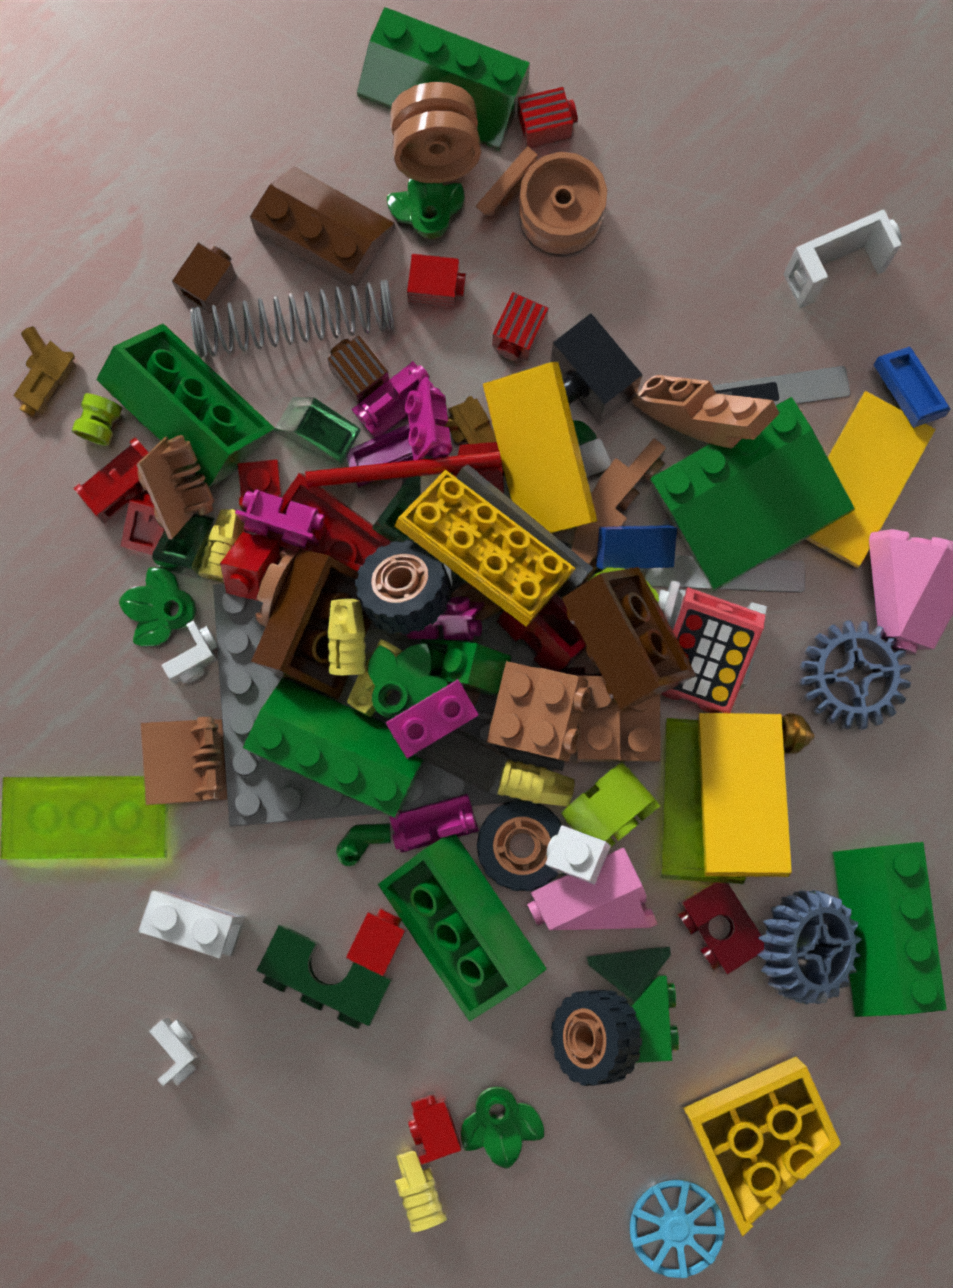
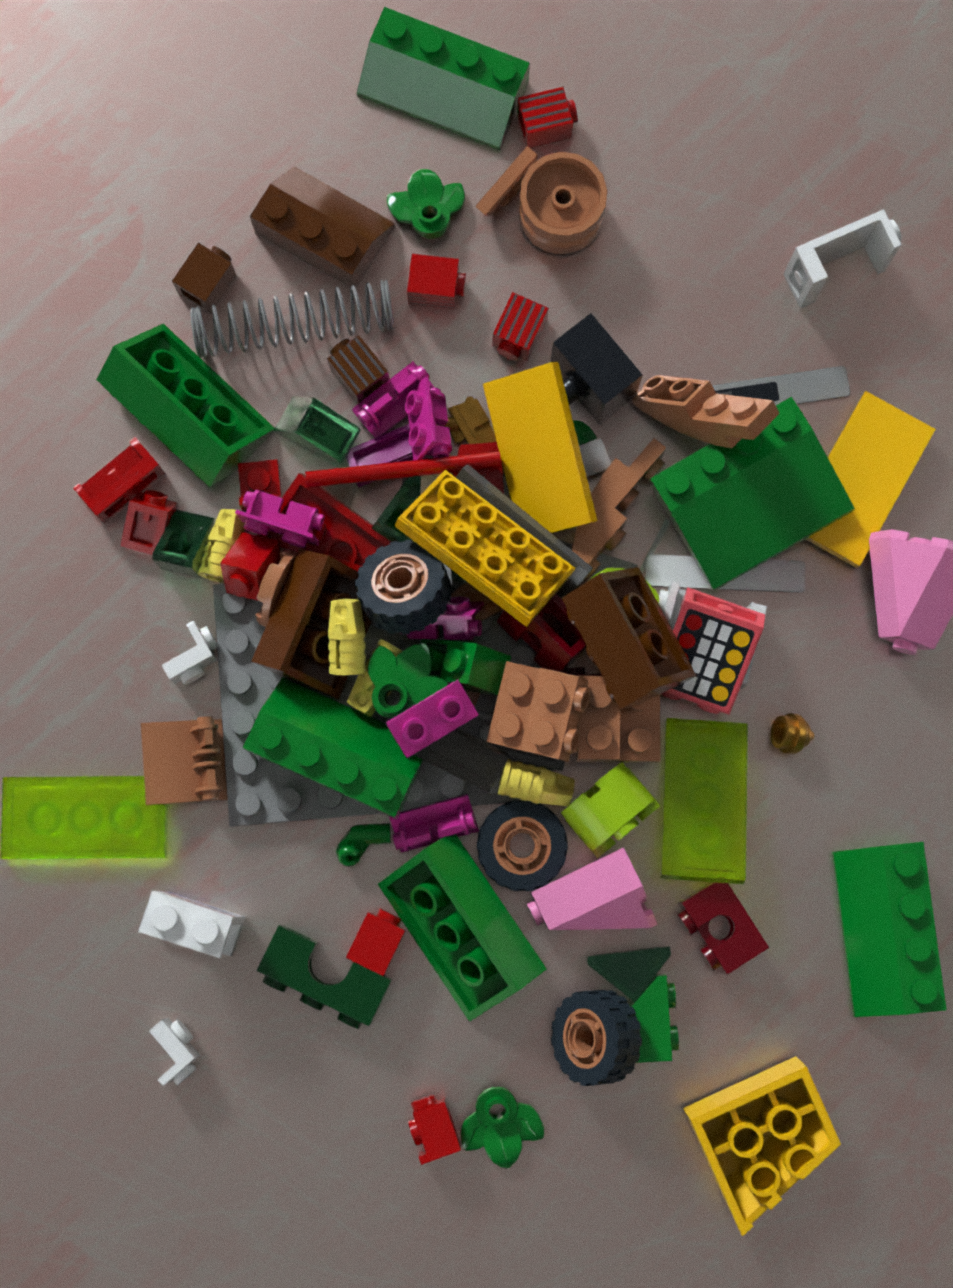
pearl gold piece [13,326,75,418] -> none
lime wheel [71,393,123,446] -> none
green plate [119,567,196,647] -> none
nougat hinge [136,435,215,539] -> none
nougat wheel [390,82,481,183] -> none
light yellow hinge [395,1150,447,1233] -> none
white bracket [545,825,611,885] -> none
blue tile [596,525,677,570] -> none
medium azure wheel [630,1180,725,1278] -> none
yellow tile [698,713,792,877] -> none
sand blue gear [758,890,862,1004] -> none
sand blue gear [800,620,911,730] -> none
blue tile [873,346,951,428] -> none

